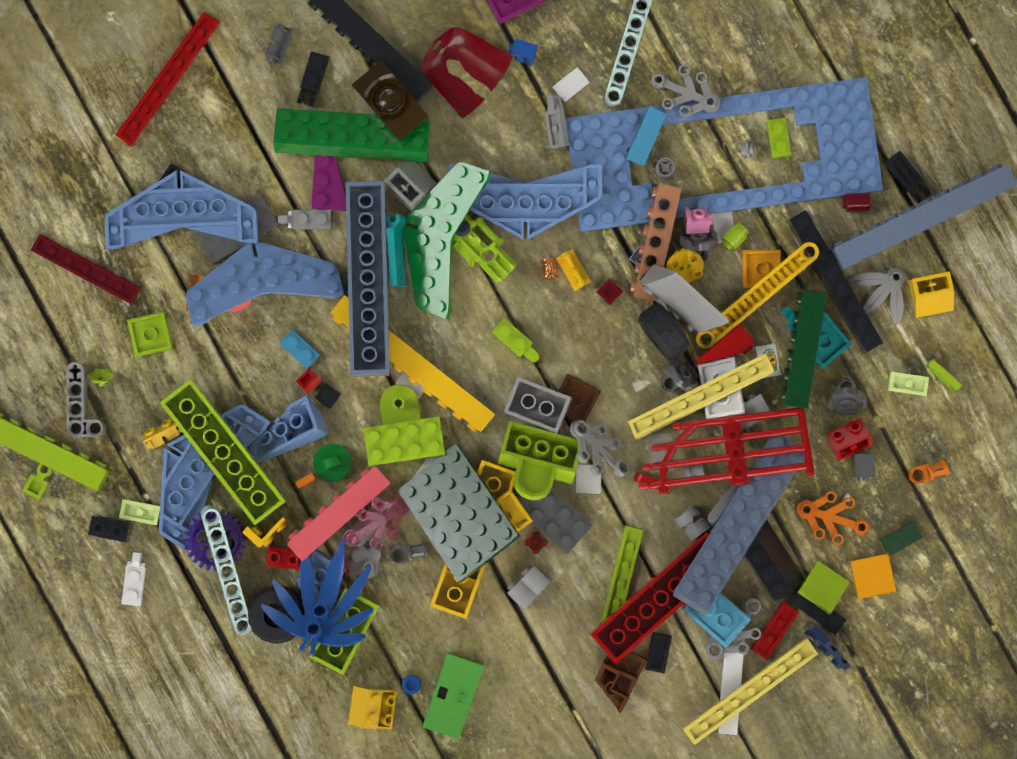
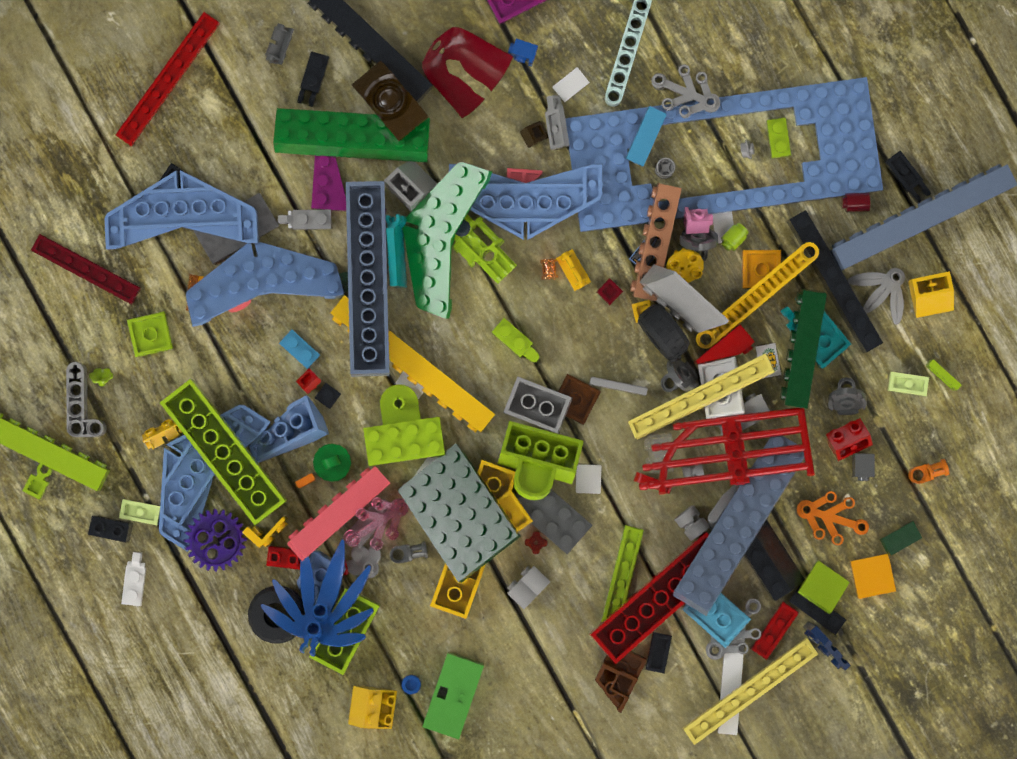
light aqua beam [201,505,251,635] -> none
light grey plant [570,420,630,477] -> none
none -> coral tile [507,168,542,183]
none -> dark brown slope [520,121,549,148]
none -> light grey tile [589,377,648,396]
none -> yellow tile [631,300,651,323]

